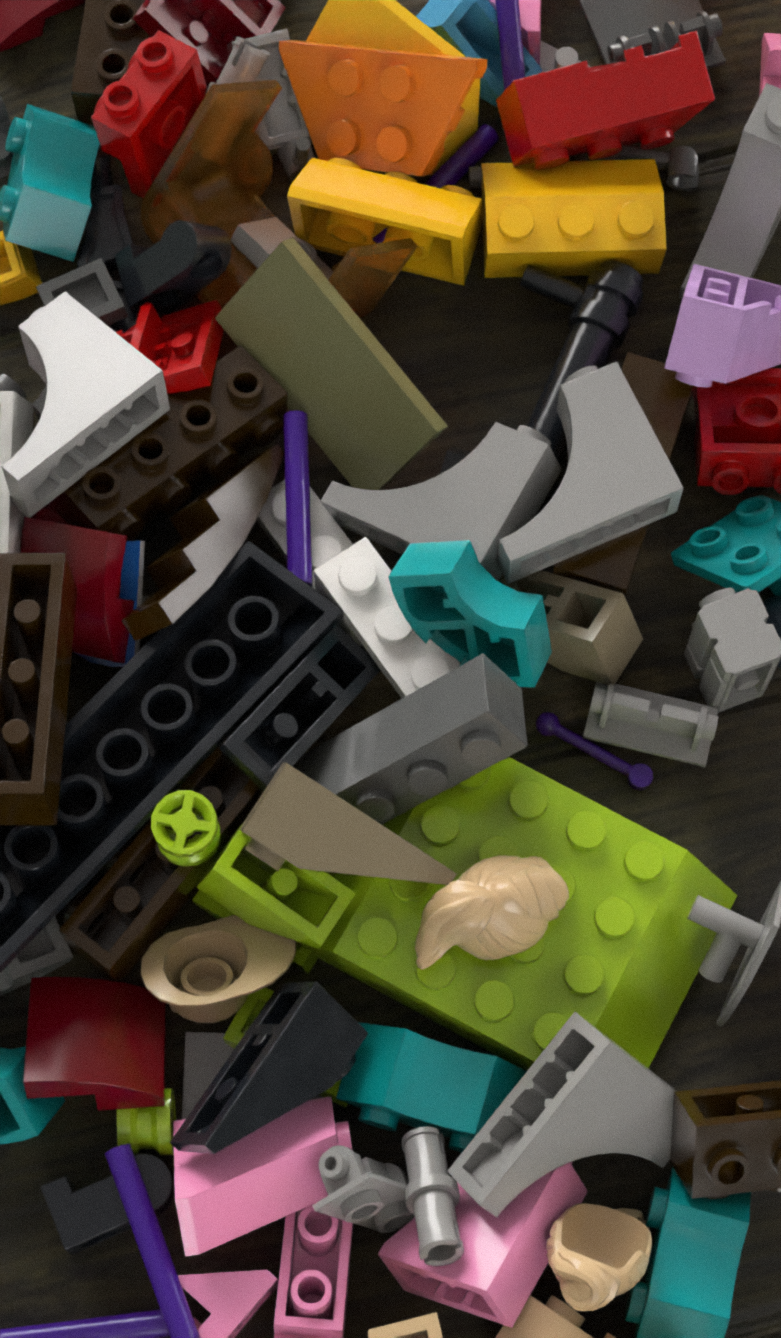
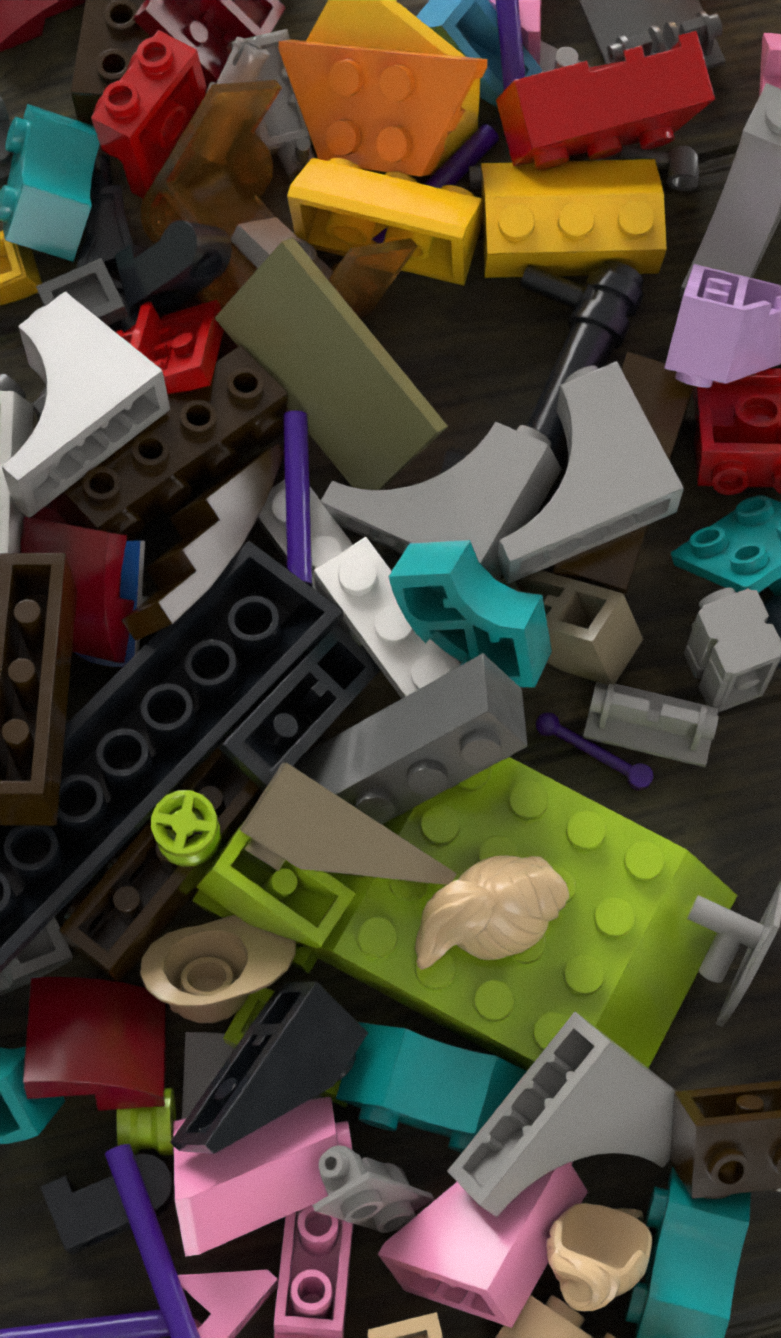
light grey pin [401,1126,464,1266] -> none

